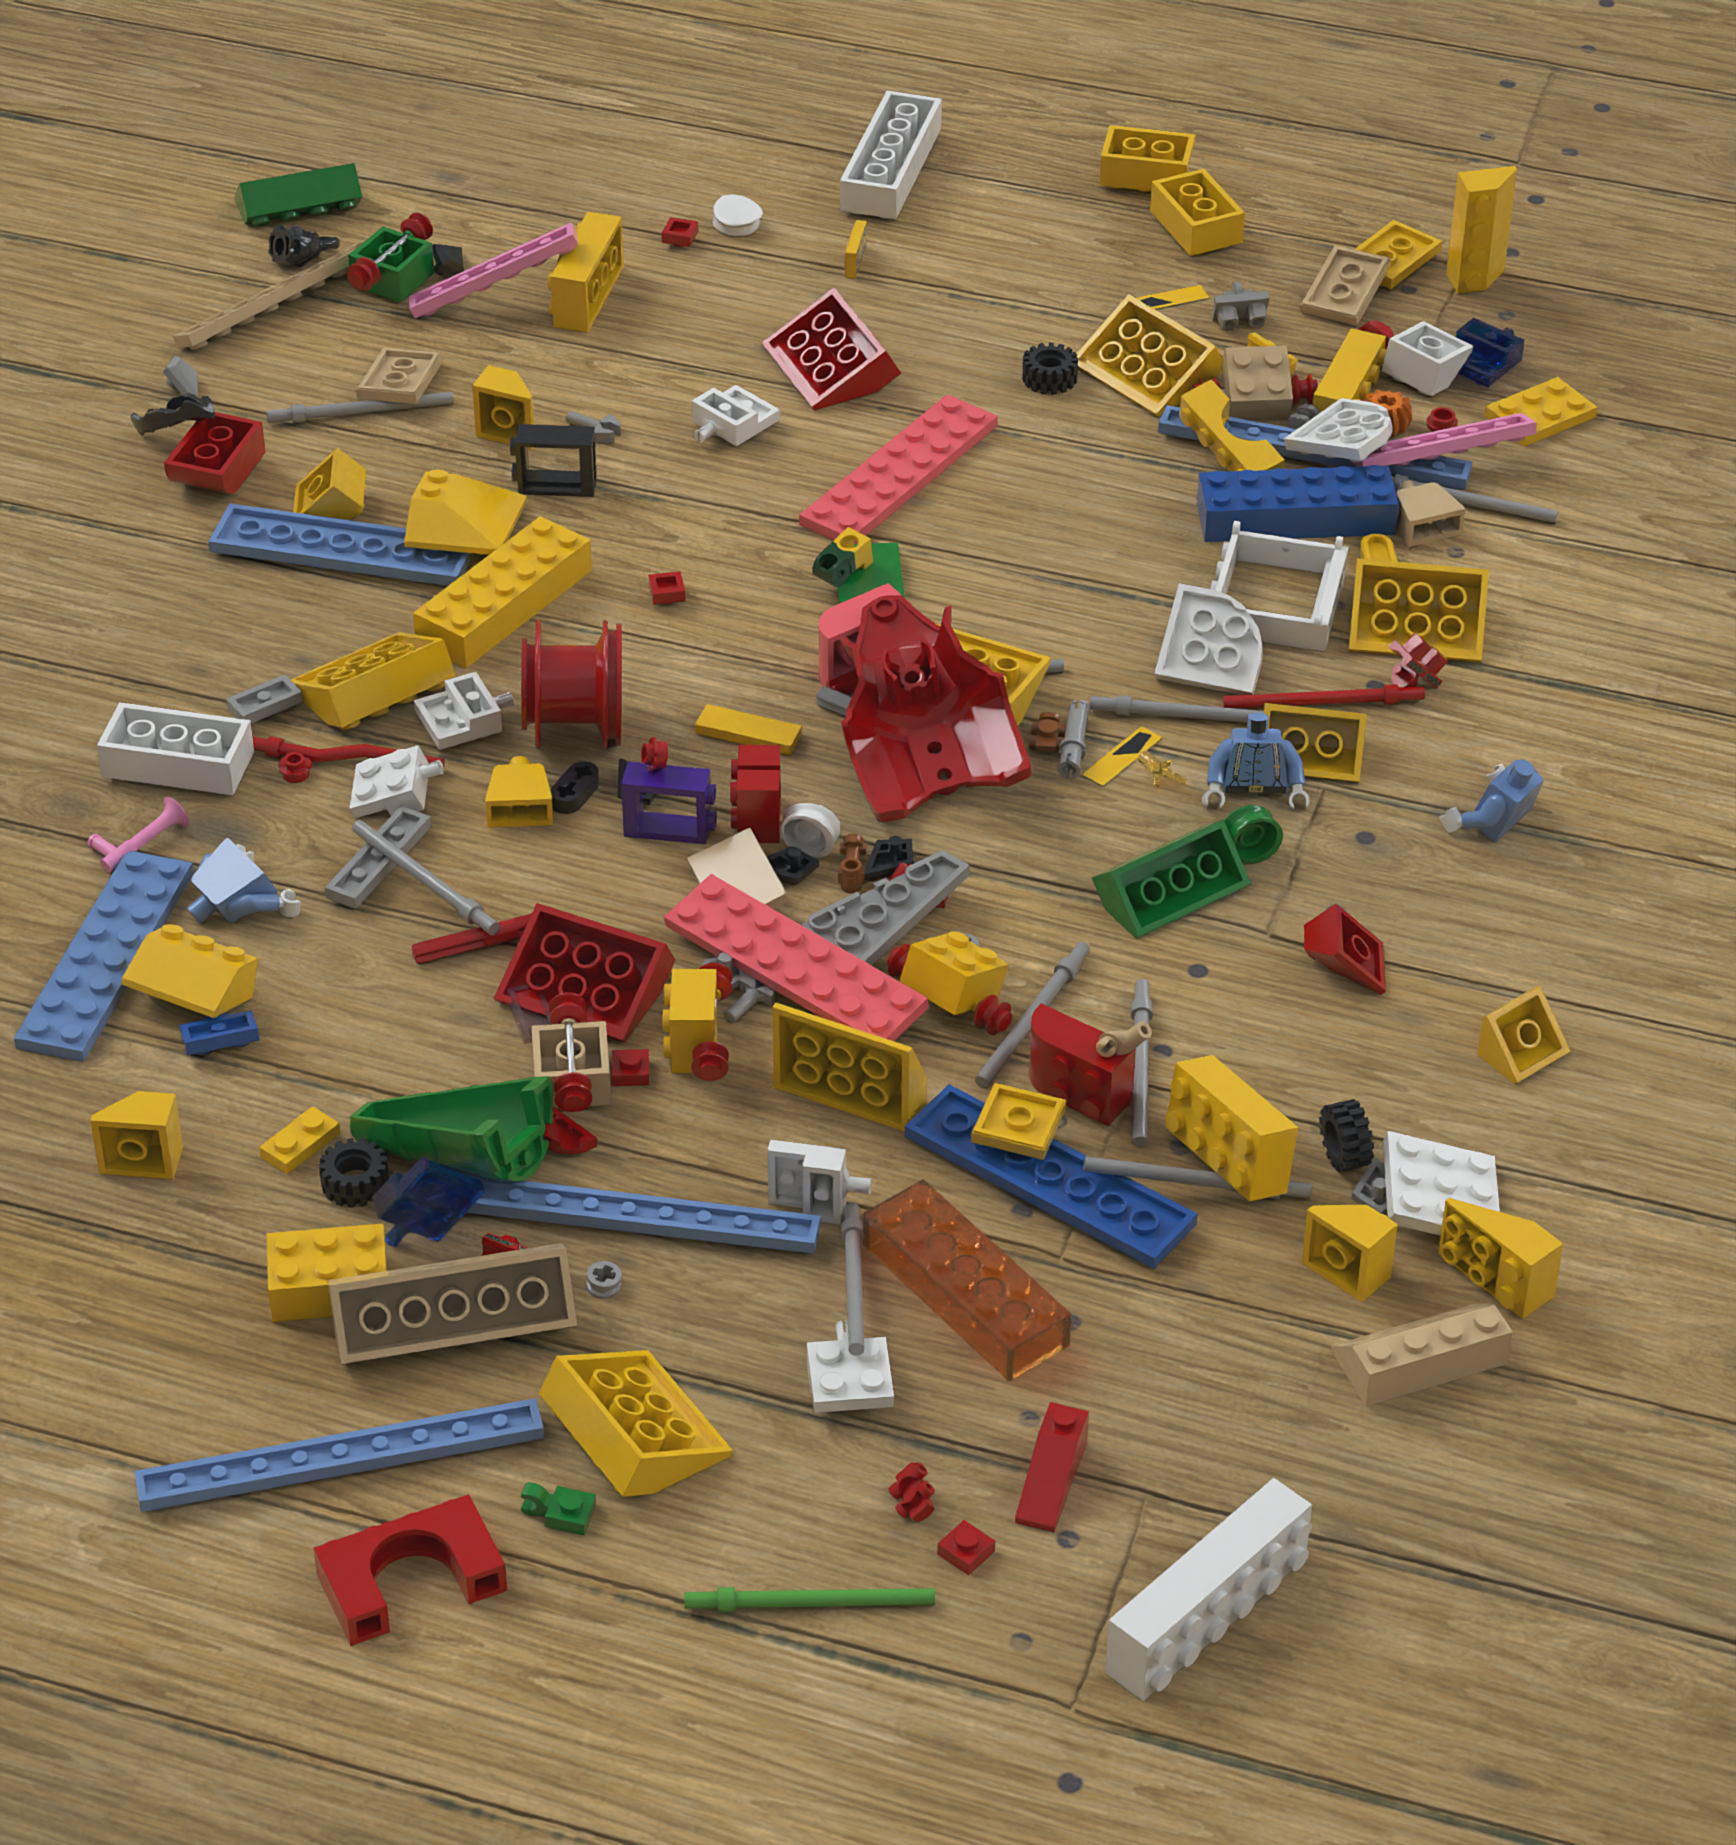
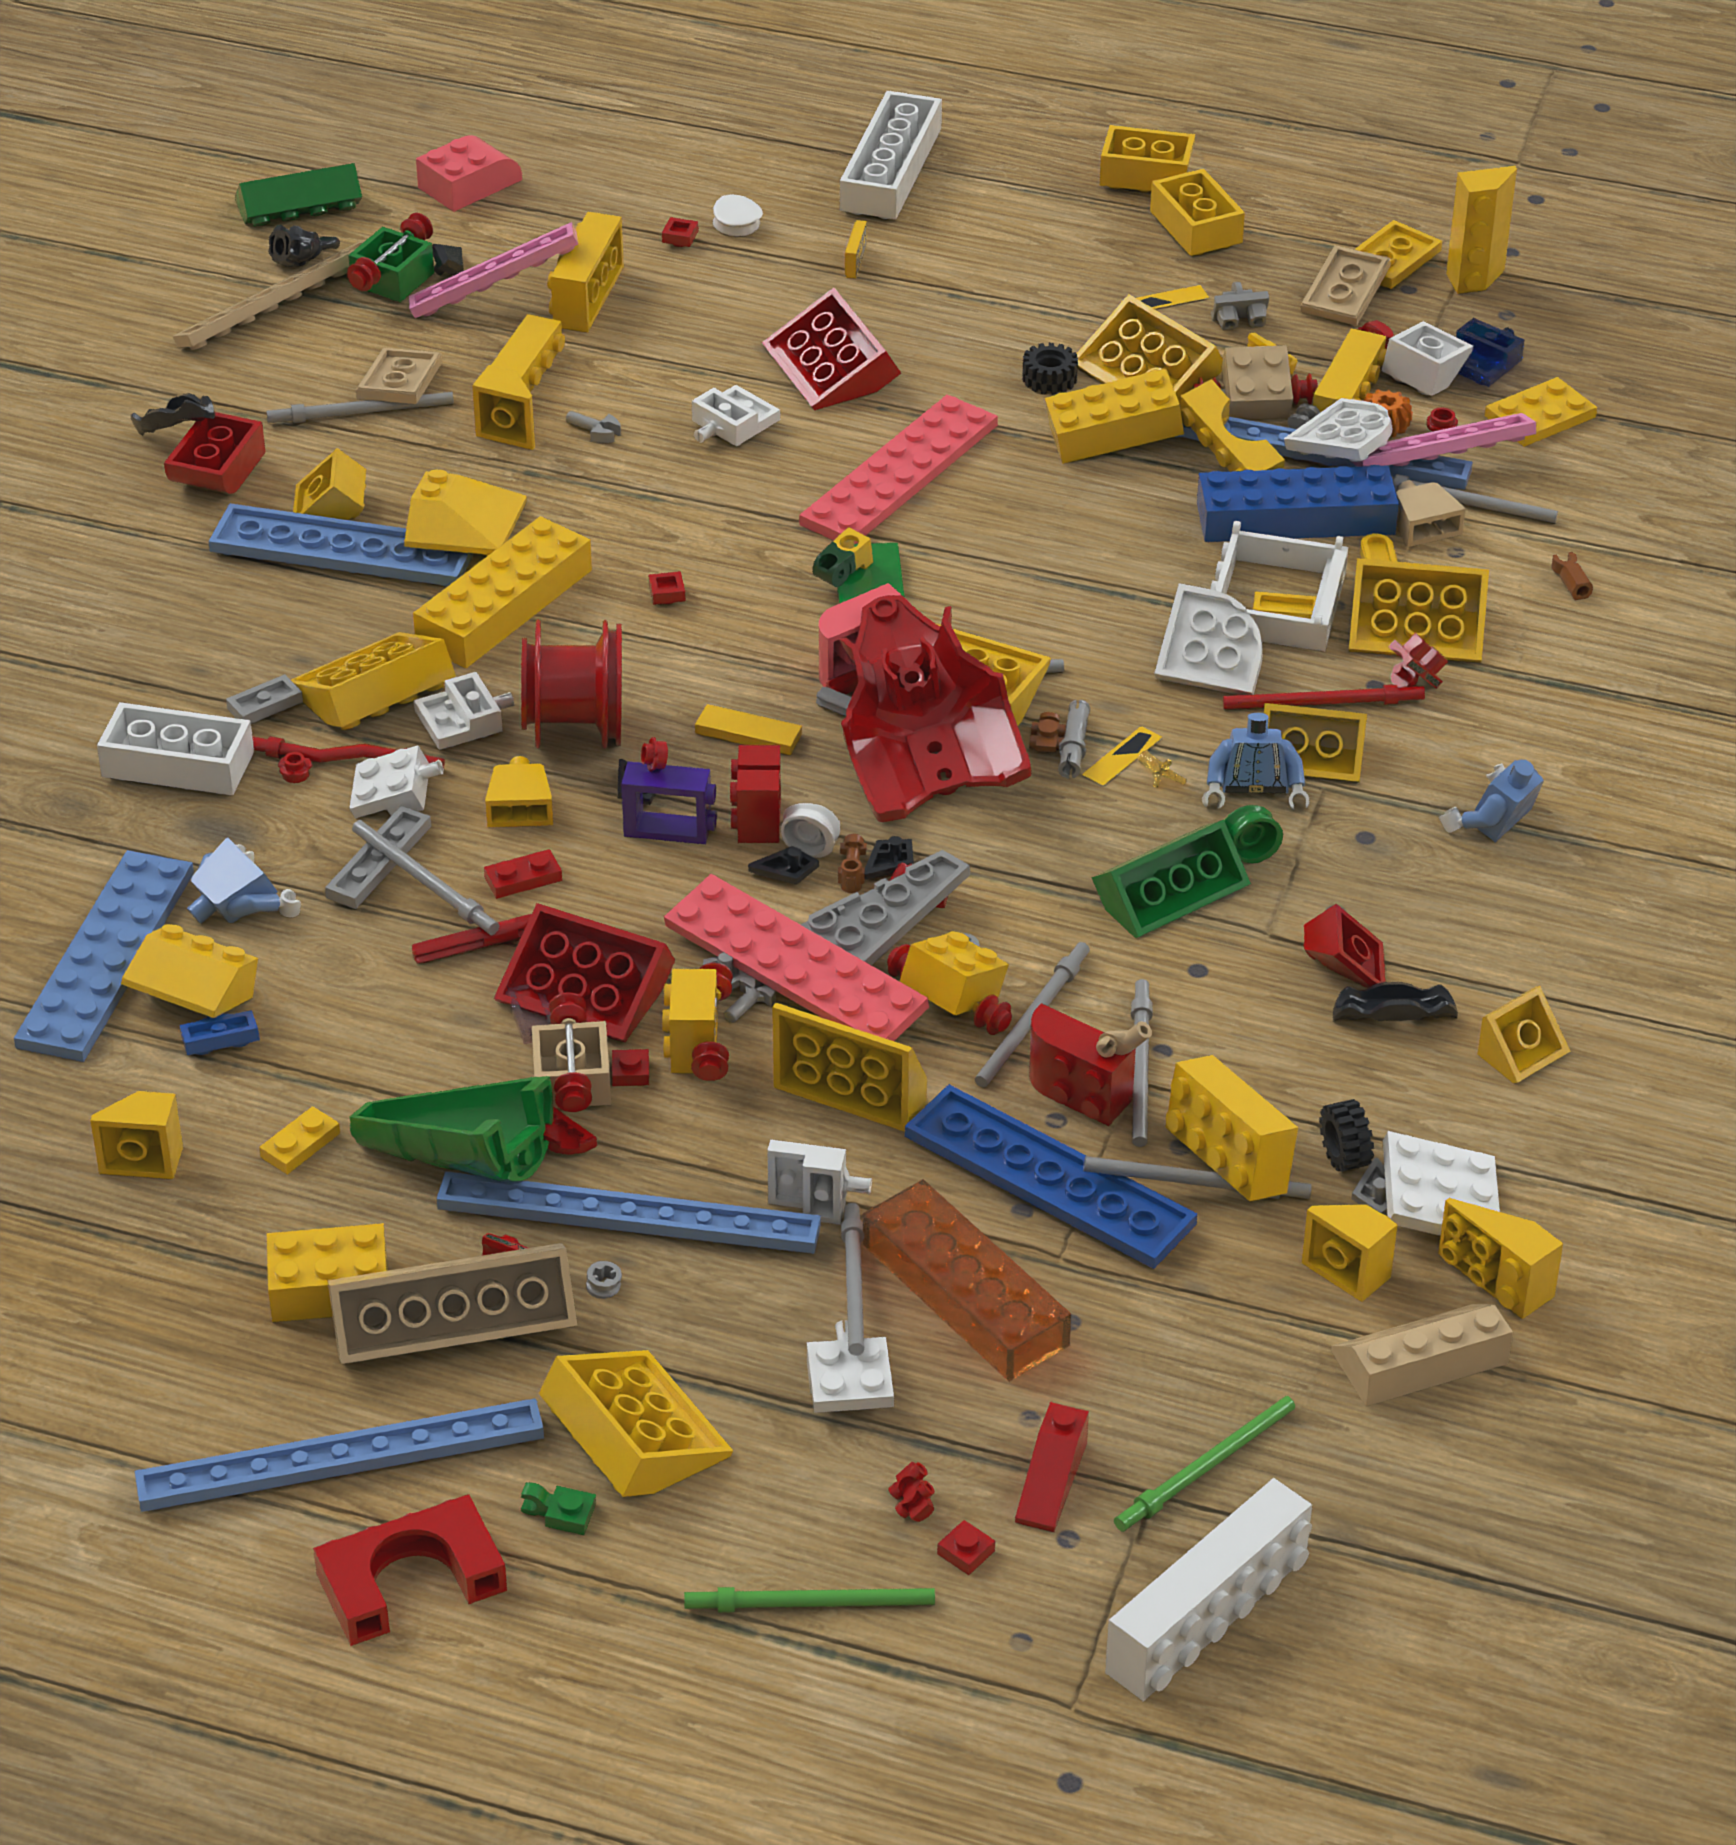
bright pink piece [88,797,189,873] -> none
light grey piece [163,356,198,397] -> none
black tyre [319,1138,389,1208] -> none
clear blue plate [372,1157,485,1248] -> none
black window [510,424,597,497] -> none
black beam [551,761,599,814] -> none
tan tile [687,828,790,909] -> none
yellow plate [971,1083,1066,1160] -> none
light grey bar [1090,695,1264,723] -> none
none -> coral brick [416,135,522,212]
none -> red plate [484,849,563,899]
none -> yellow brick [491,314,565,392]
none -> yellow brick [1045,368,1184,464]
none -> bright green bar [1114,1396,1295,1532]
none -> yellow tile [1253,591,1317,619]
none -> black piece [1333,982,1458,1022]
none -> dark orange bar [1551,552,1593,600]

